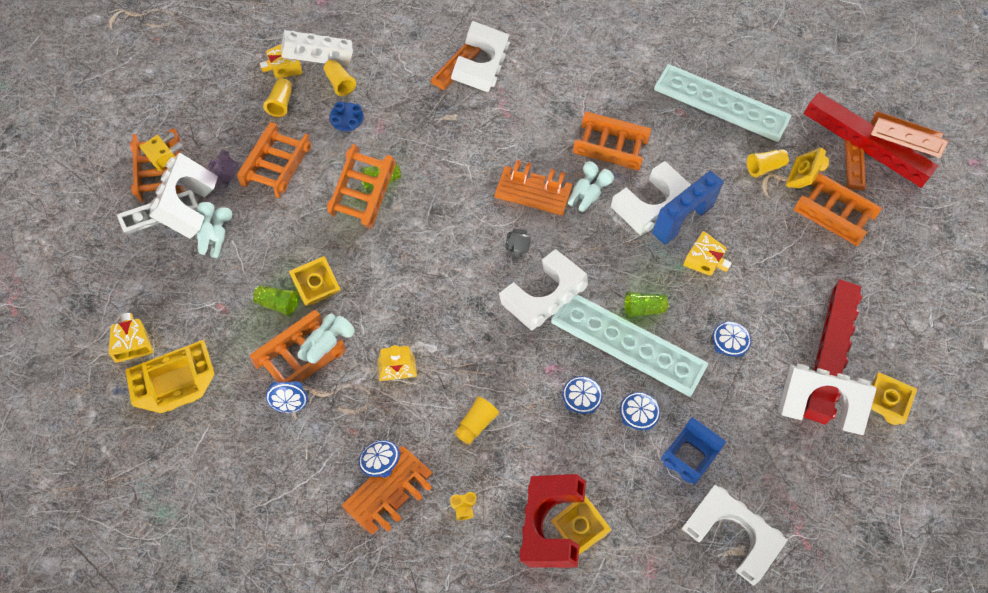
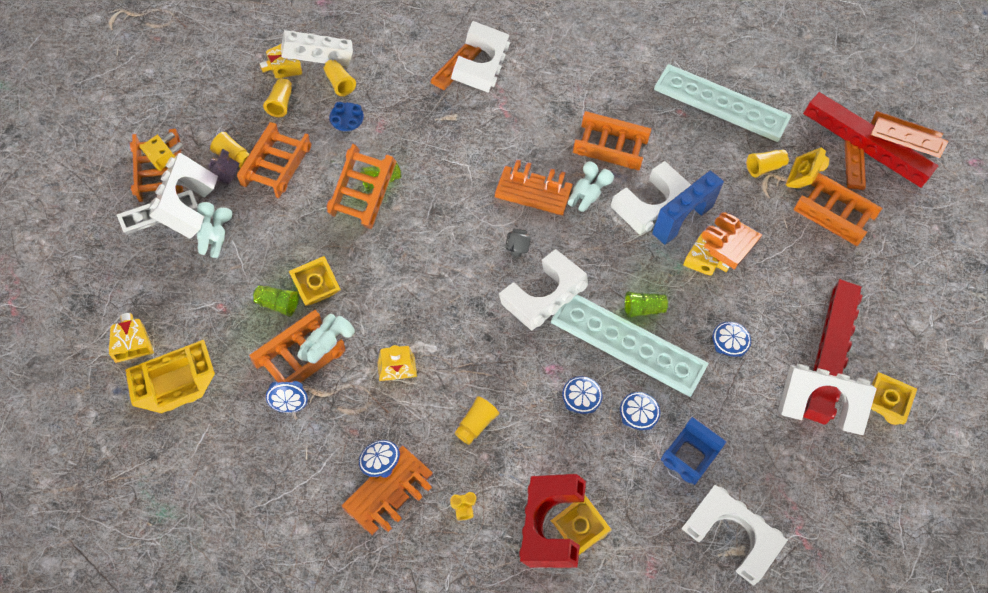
none -> yellow plant [210,132,249,168]
none -> hinge [701,212,762,270]

